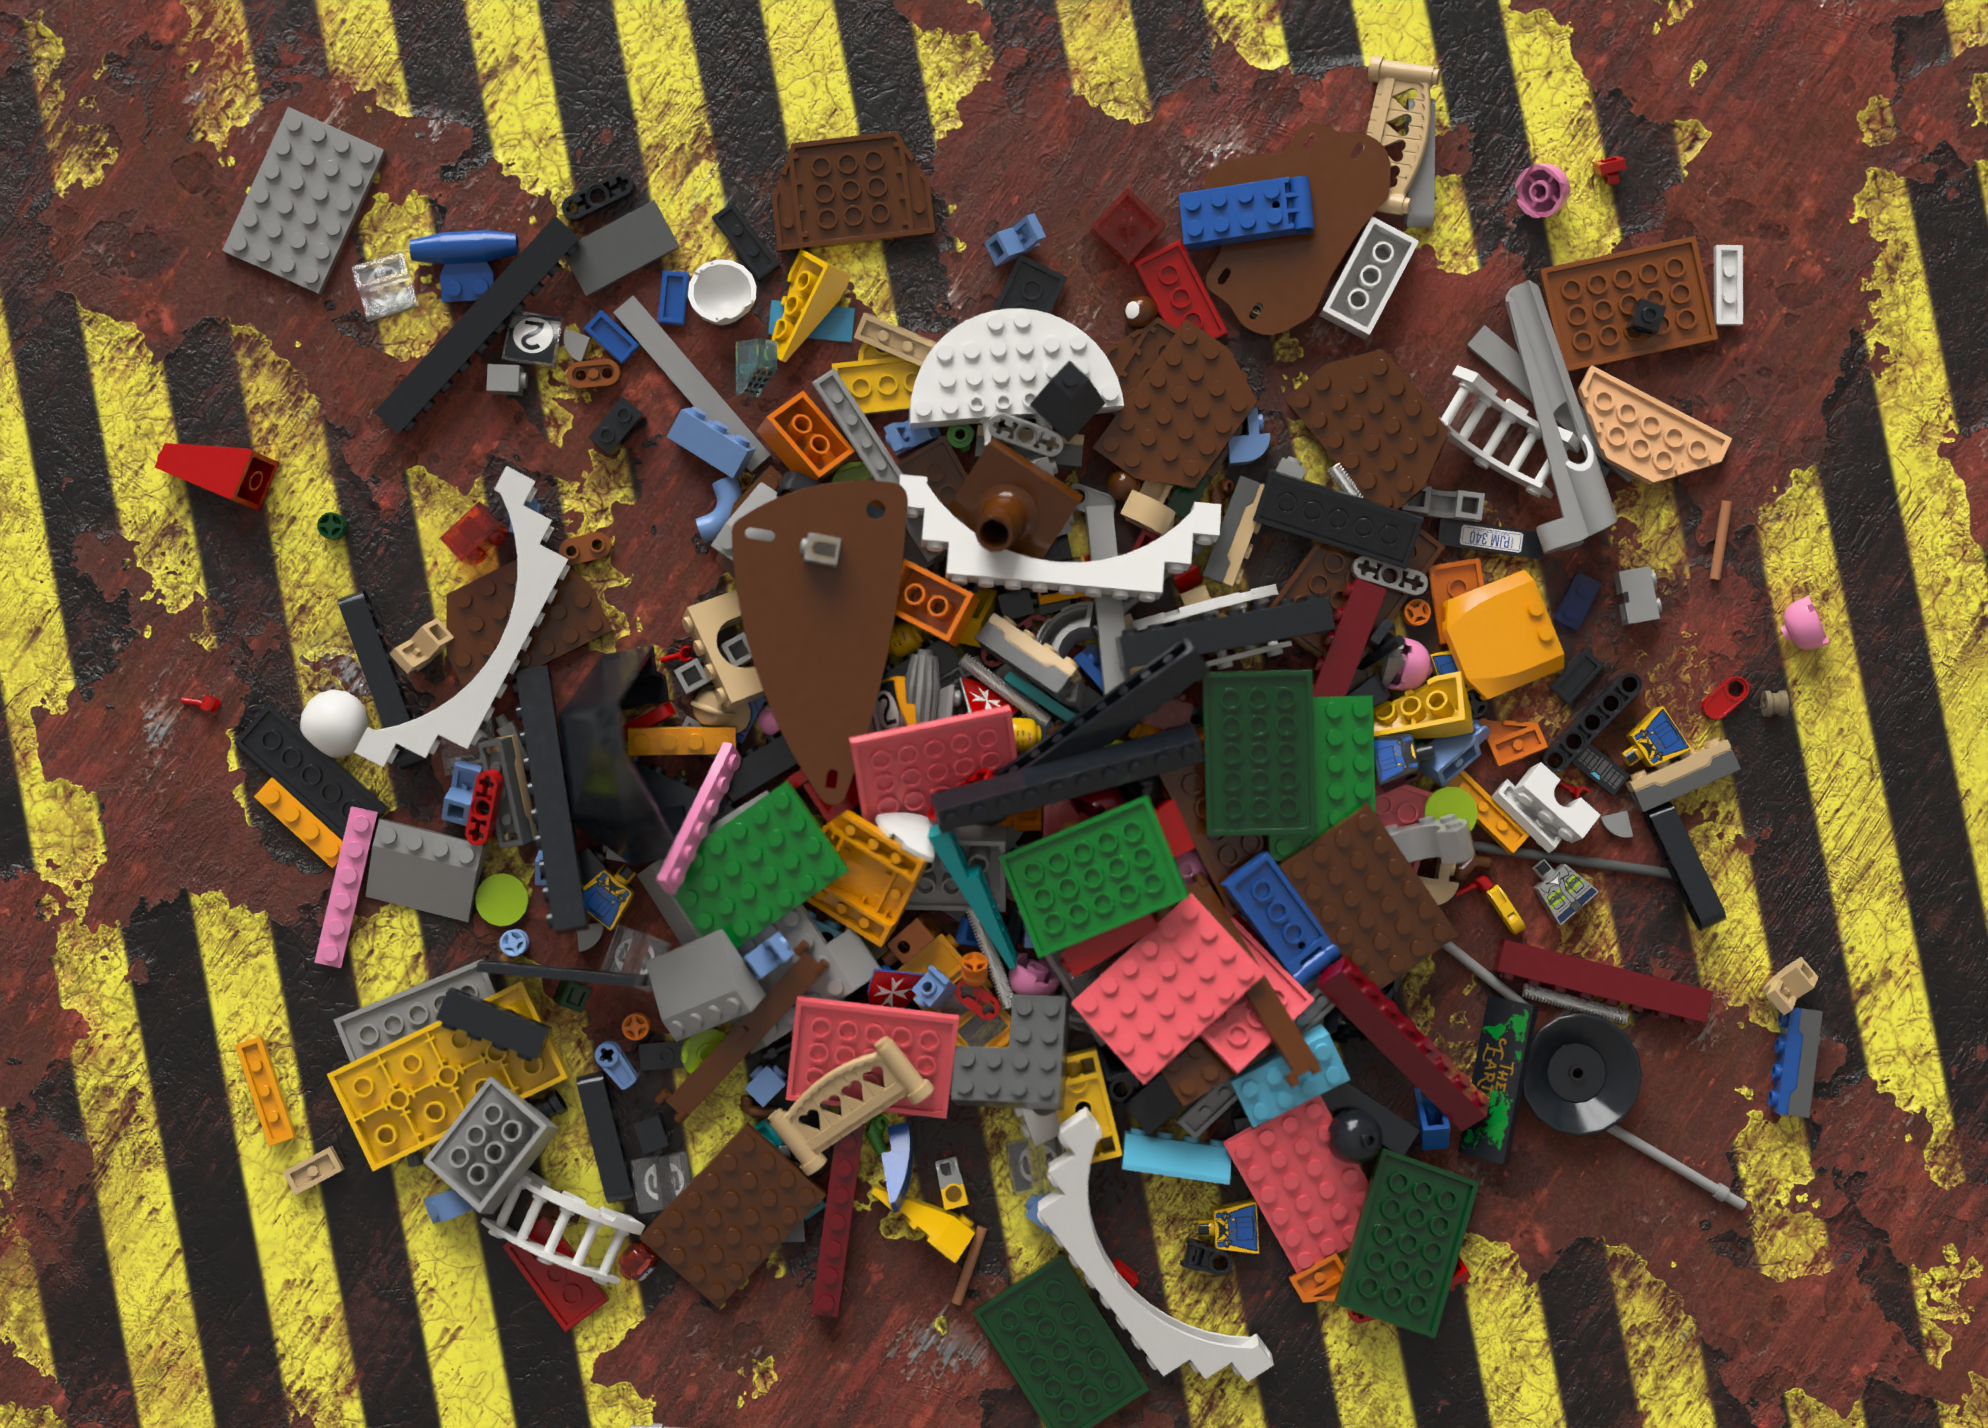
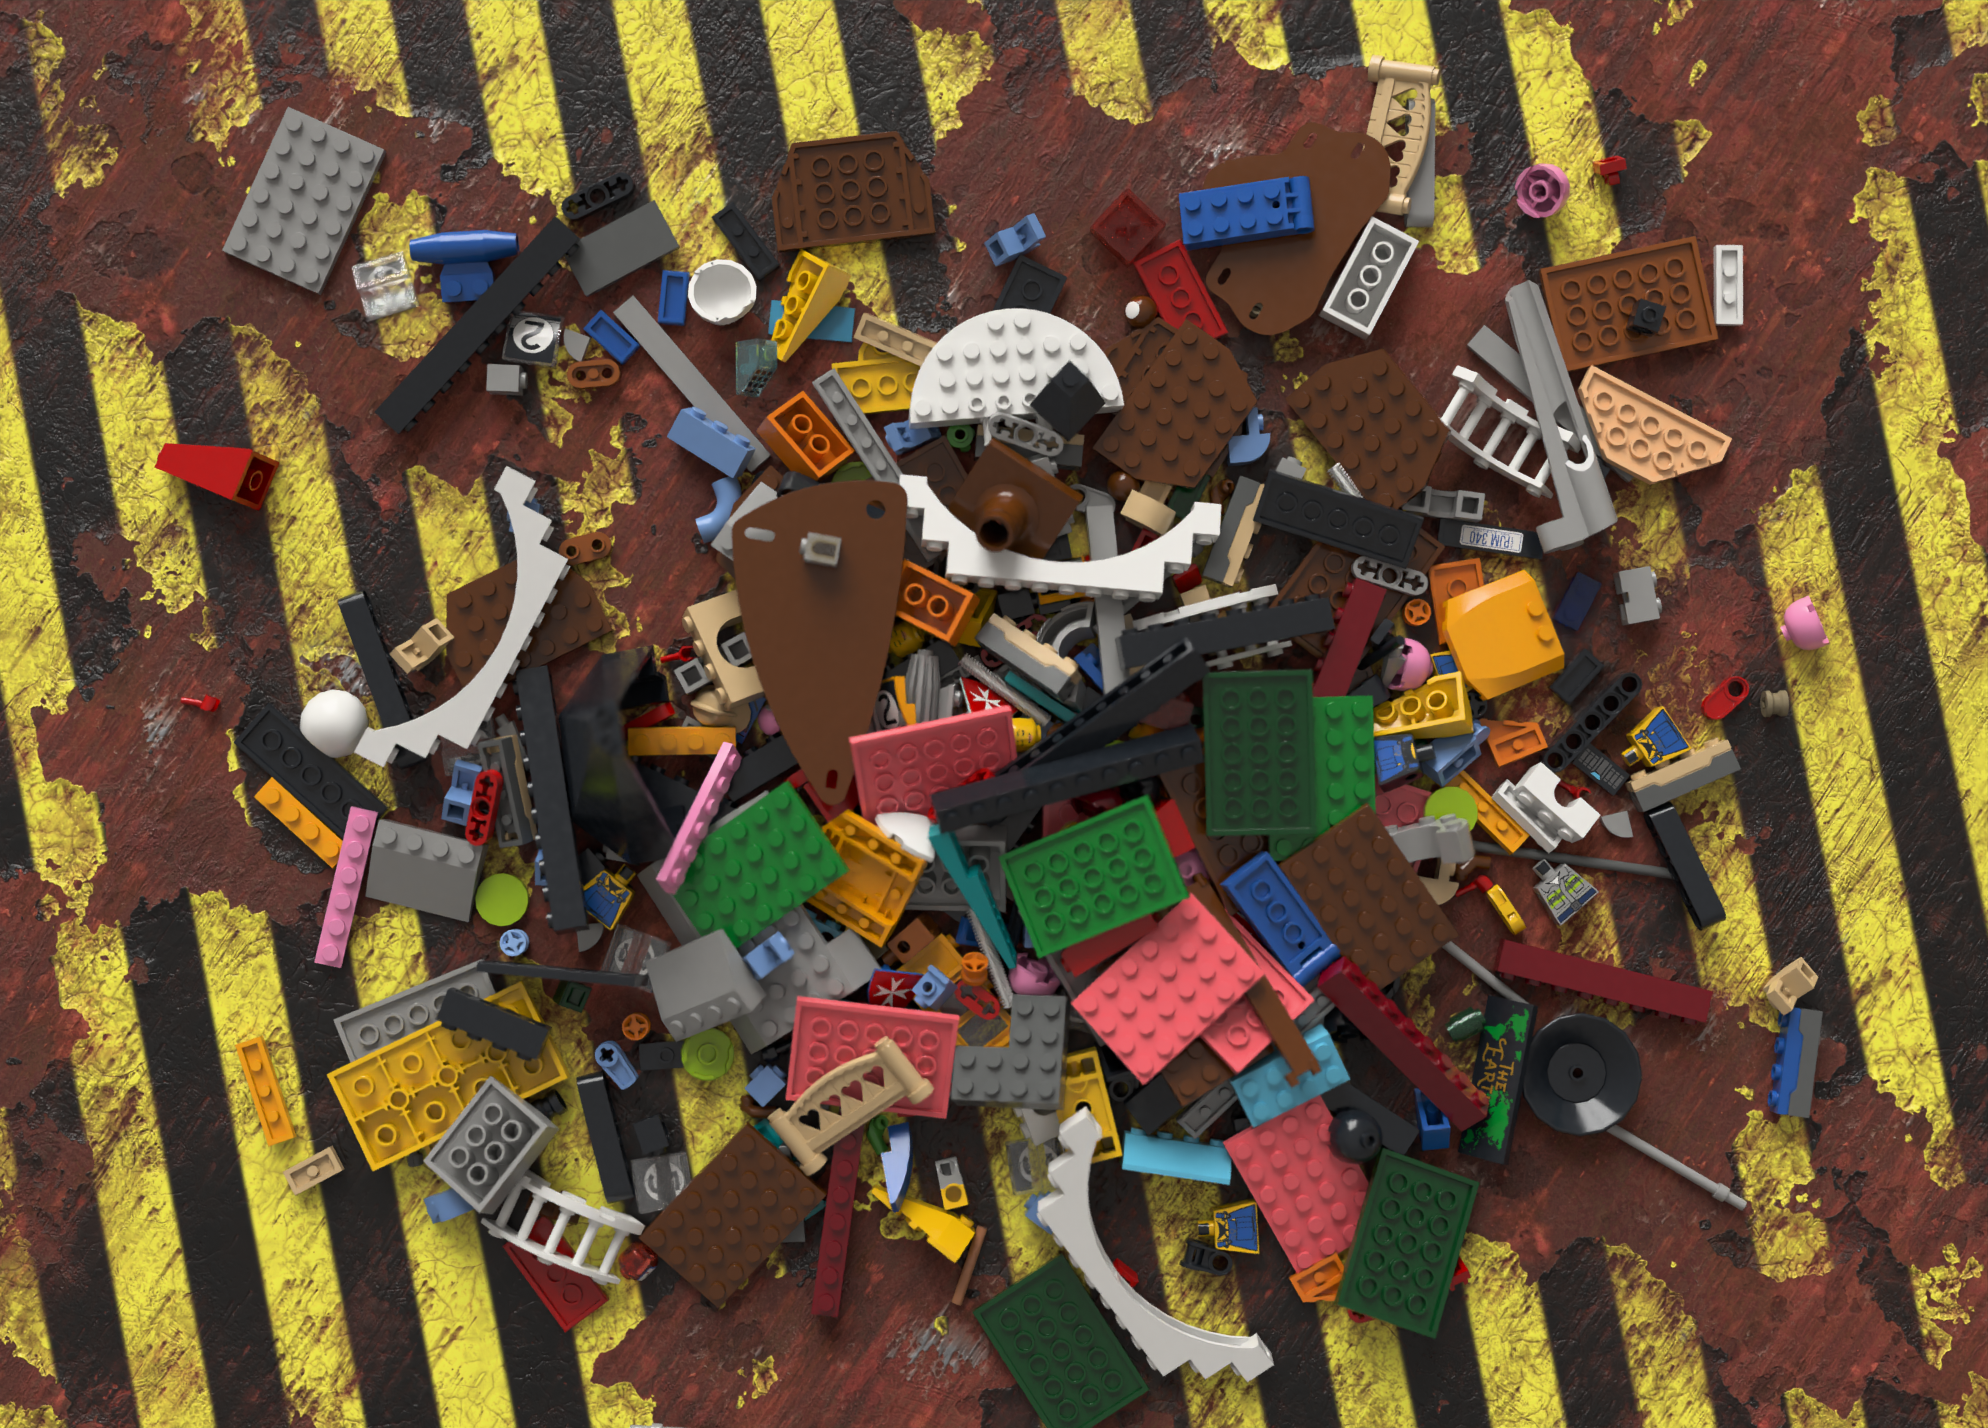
dark green wheel [317,512,348,541] -> none
clear red brick [440,502,509,566] -> none
black brick [588,397,647,458] -> none
reddish brown piece [655,940,830,1124] -> none
orange plate [996,807,1043,832] -> none
white axle [1522,983,1629,1024] -> none
nougat bar [1709,500,1732,581] -> none
none -> clear green brick [1444,1006,1486,1043]

